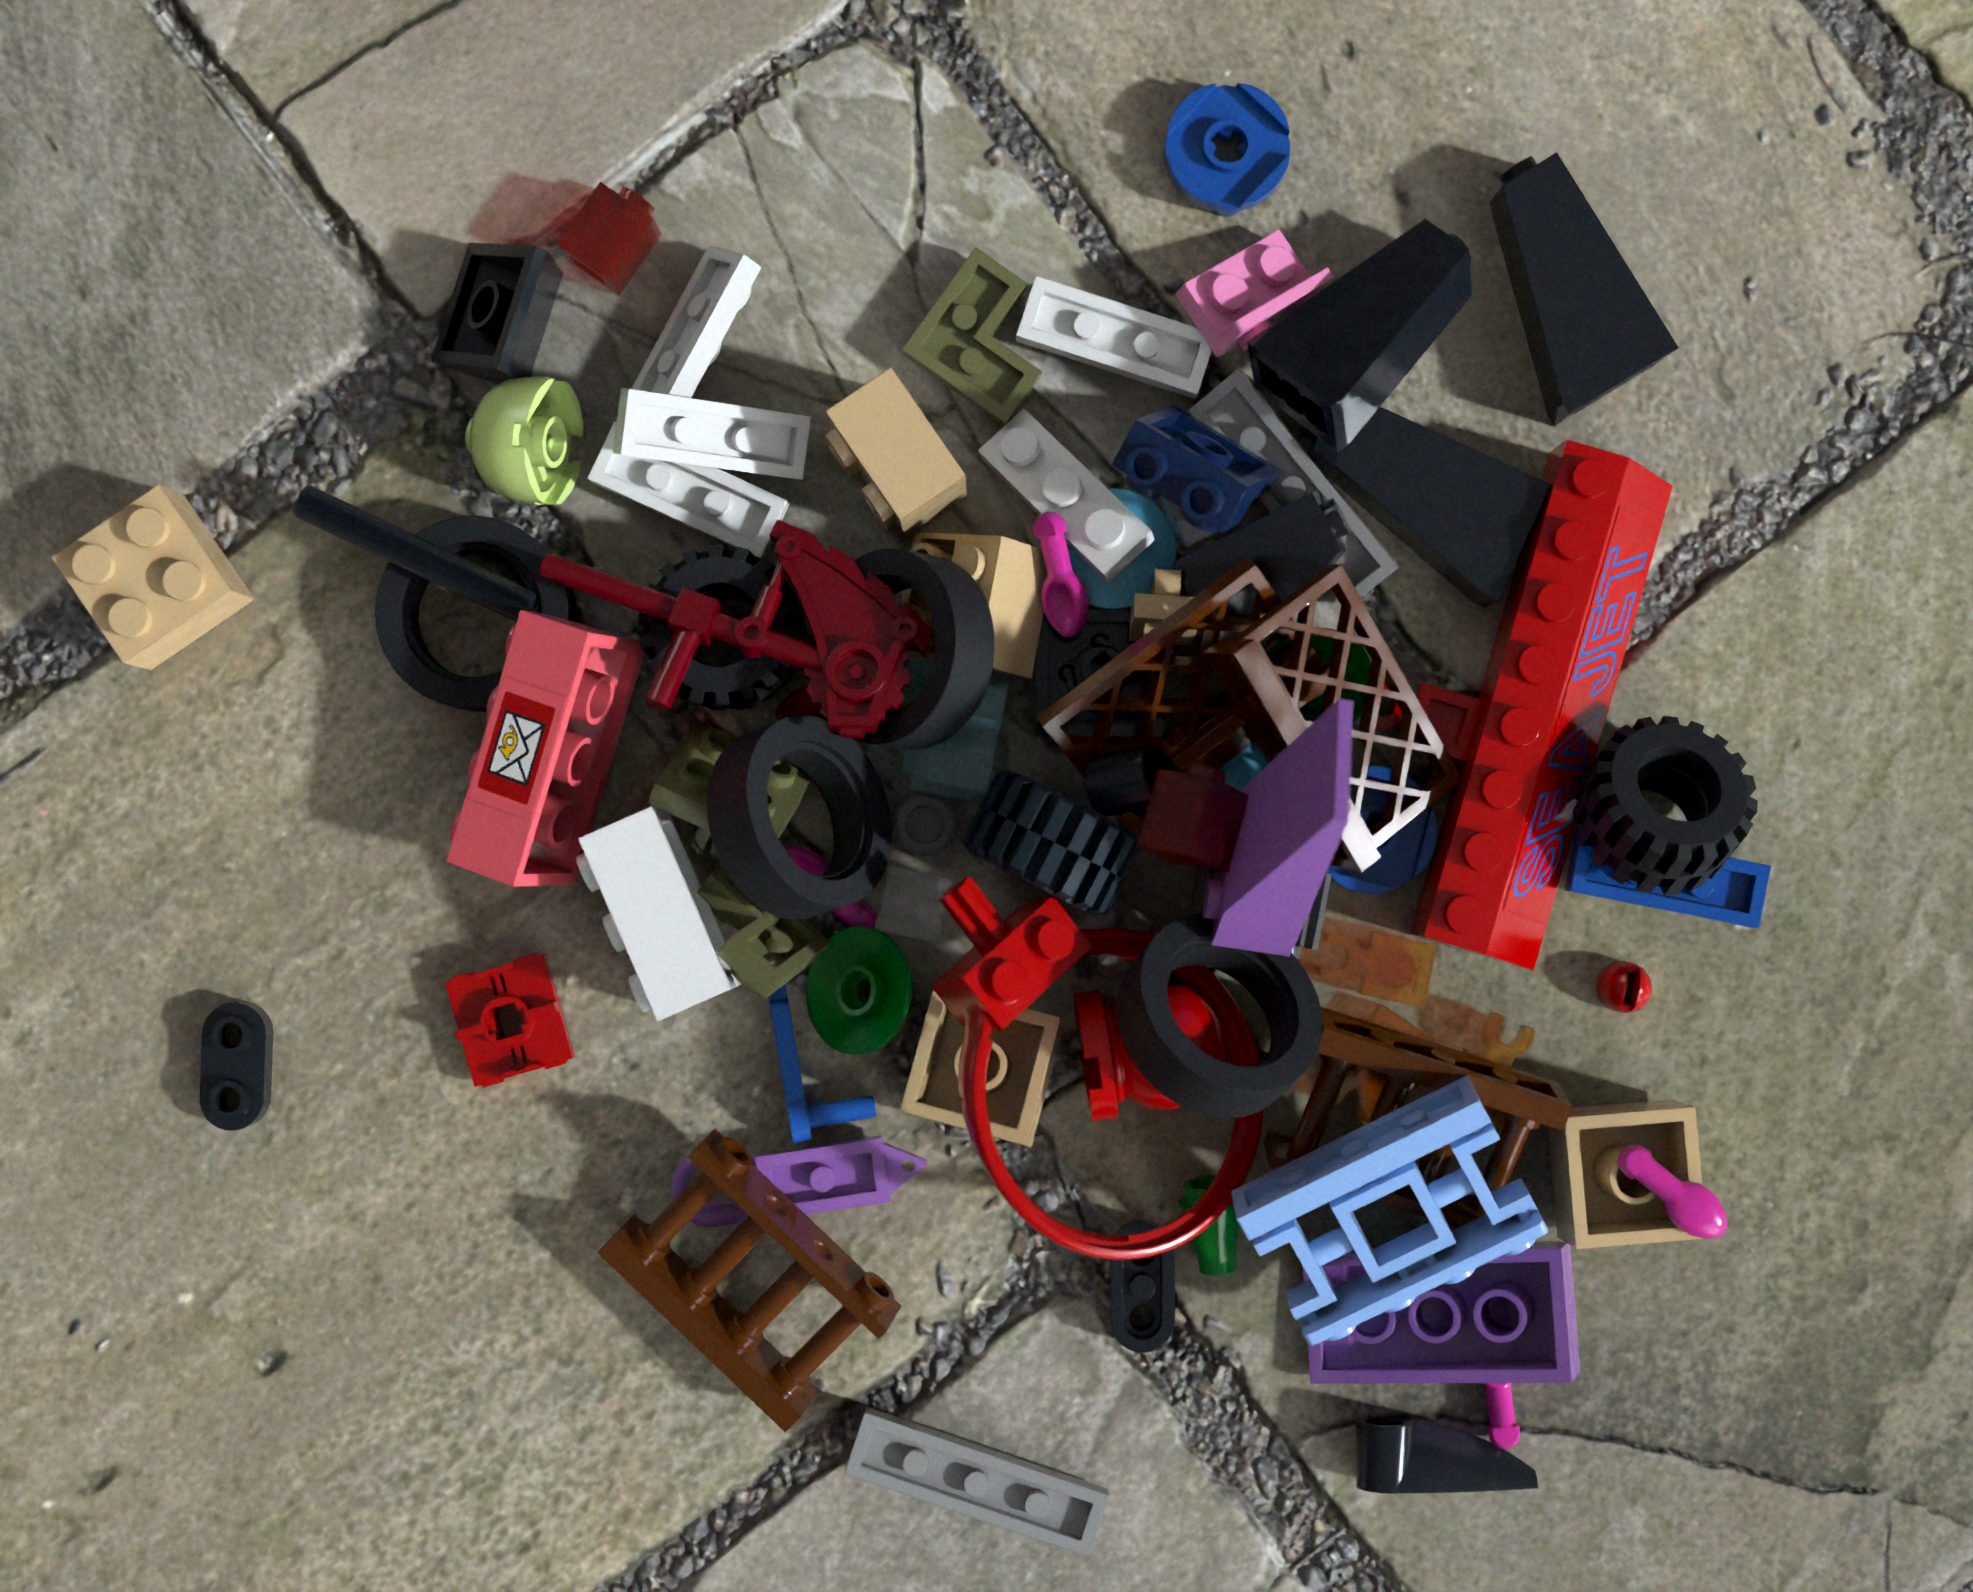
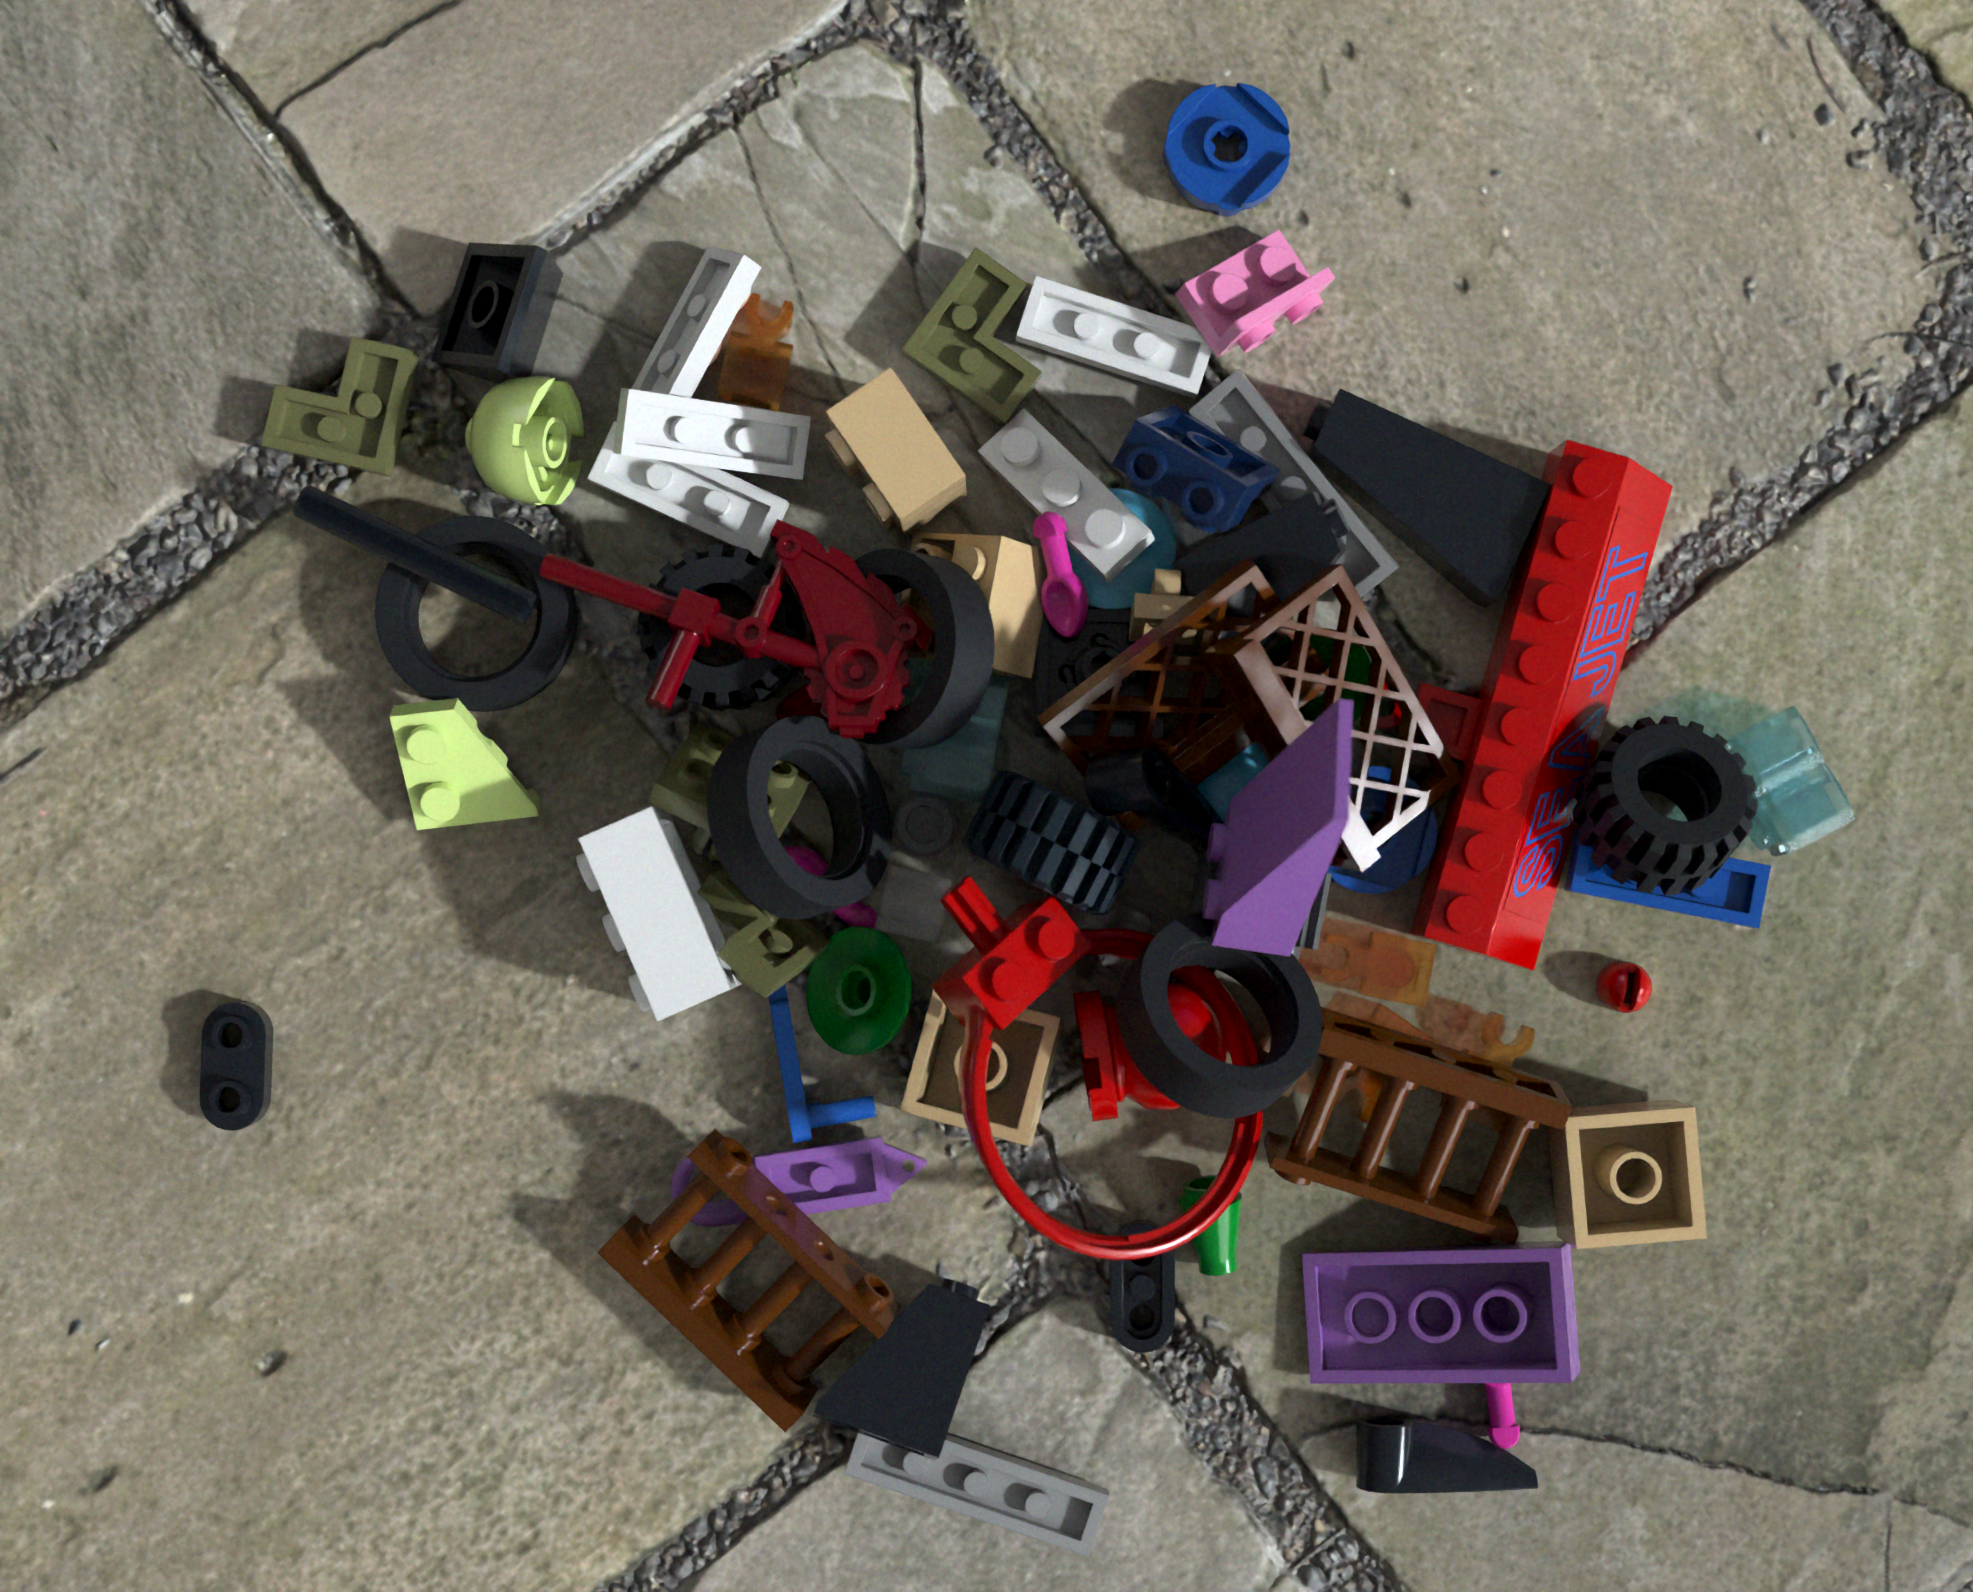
tan brick [51,484,255,670] -> none
red piece [445,953,575,1088] -> none
coral slope [446,610,645,887] -> none
clear red brick [557,182,662,296] -> none
clear red brick [1137,764,1249,872] -> none
light blue fence [1231,1075,1548,1346] -> none
black slope [1247,219,1472,453] -> none
black slope [1489,152,1679,426] -> none
dark pink piece [1618,1144,1728,1239] -> none
none -> olive plate [261,336,420,477]
none -> yellowish green wing [389,698,541,830]
none -> clear orange plate [717,293,794,412]
none -> black slope [813,1278,991,1461]
none -> clear light blue brick [1724,706,1856,857]

